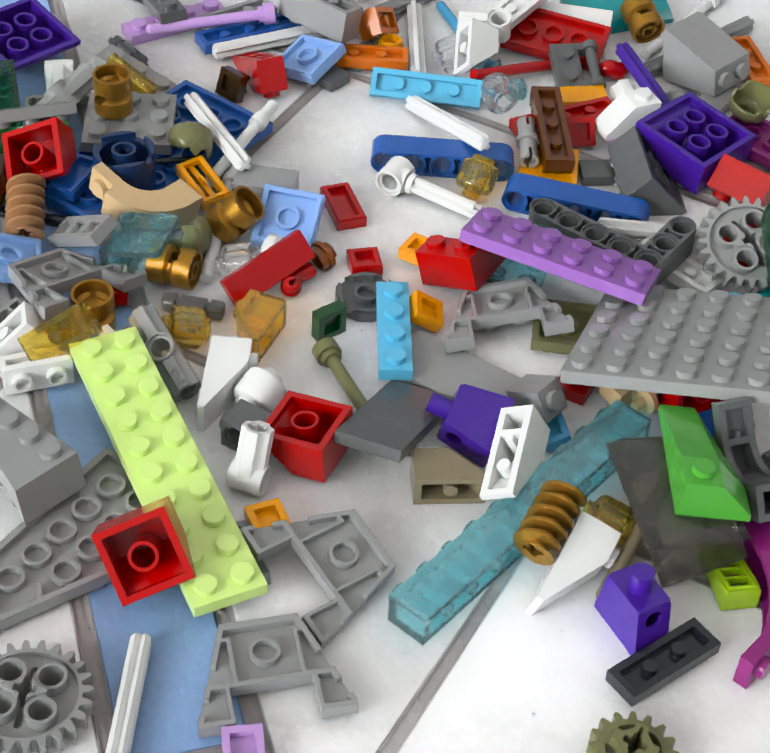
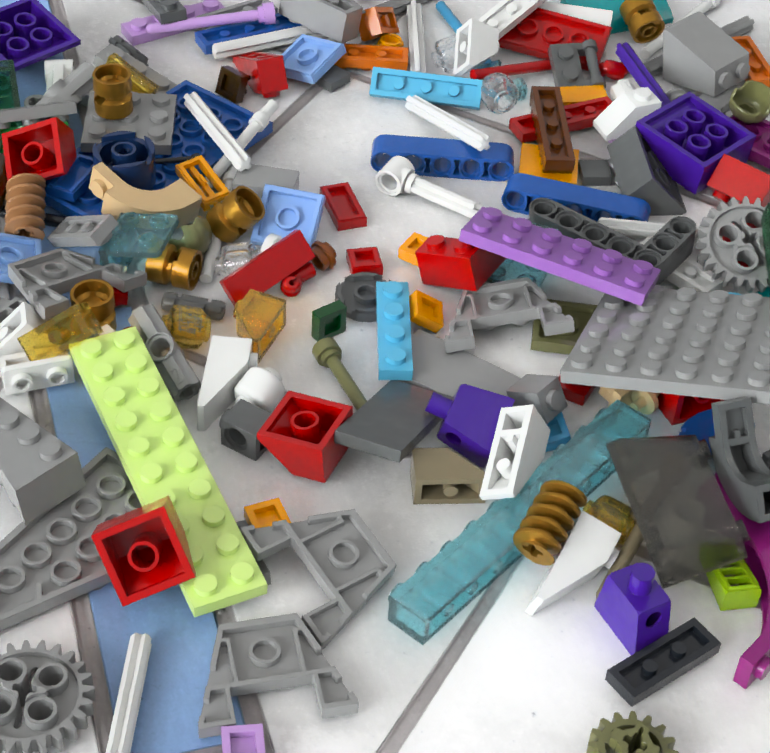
olive hair [168,121,213,158] -> none
white piece [226,420,275,497] -> none
clear yellow head [456,153,499,200] -> none
white piece [457,7,511,43] -> none
light grey pin [516,116,539,168] -> none
red plate [566,116,596,147] -> none
bright green wedge [658,404,751,522] -> none

